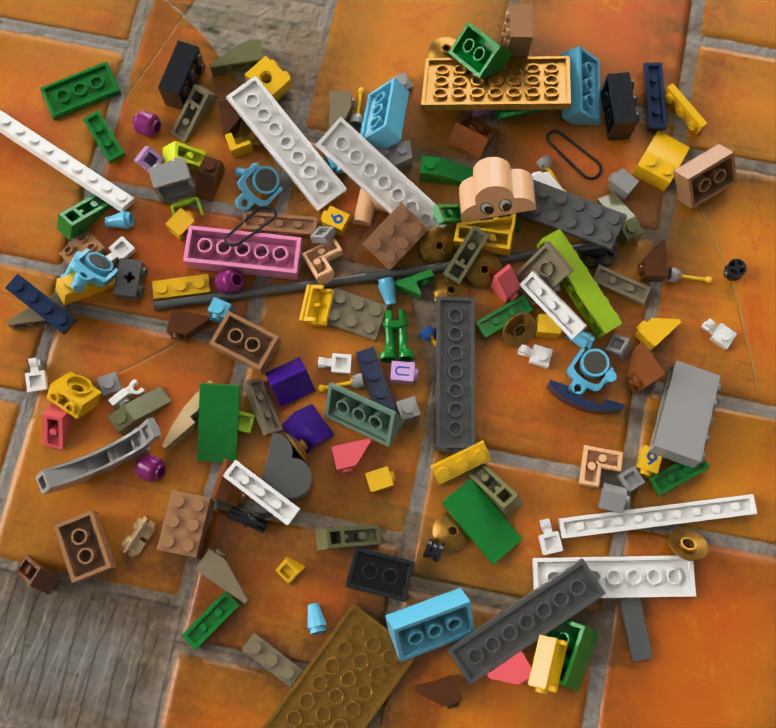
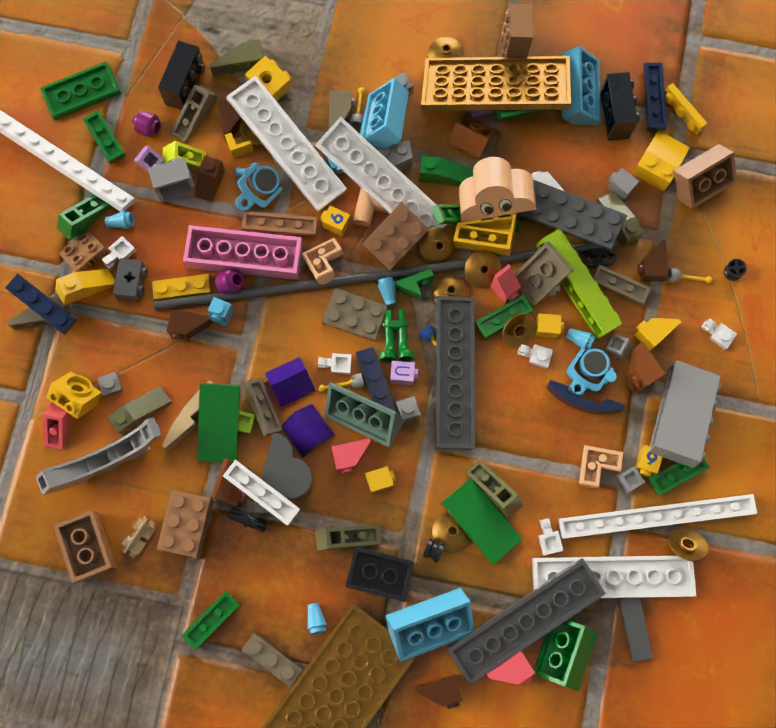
reddish brown slope [16,555,61,595] -> none
white plate [25,358,49,393] -> none
medium azure piece [61,248,119,292] -> none
white plate [108,379,146,409] -> none
magenta head [135,454,166,483] -> none
yellow brick [165,208,196,241] -> none
lime piece [171,197,205,217] -> none
dark tan slope [195,548,250,604] -> none
medium nougat brick [209,311,281,375] -> none
black piece [224,206,277,247] -> none
yellow slope [275,556,306,584] -> none
pearl gold dish [284,433,309,466] -> none
yellow hinge [299,284,334,327] -> none
light grey plate [310,226,337,244] -> none
yellow plate [430,440,492,485] -> none
olive slope [442,225,490,285] -> none
green slope [448,22,512,79] -> none
white plate [519,271,587,340] -> none
yellow brick [528,635,568,695] -> none
light grey hinge [536,155,567,192] -> none
black piece [546,130,602,180] -> none
light grey brick [598,483,630,514] -> none

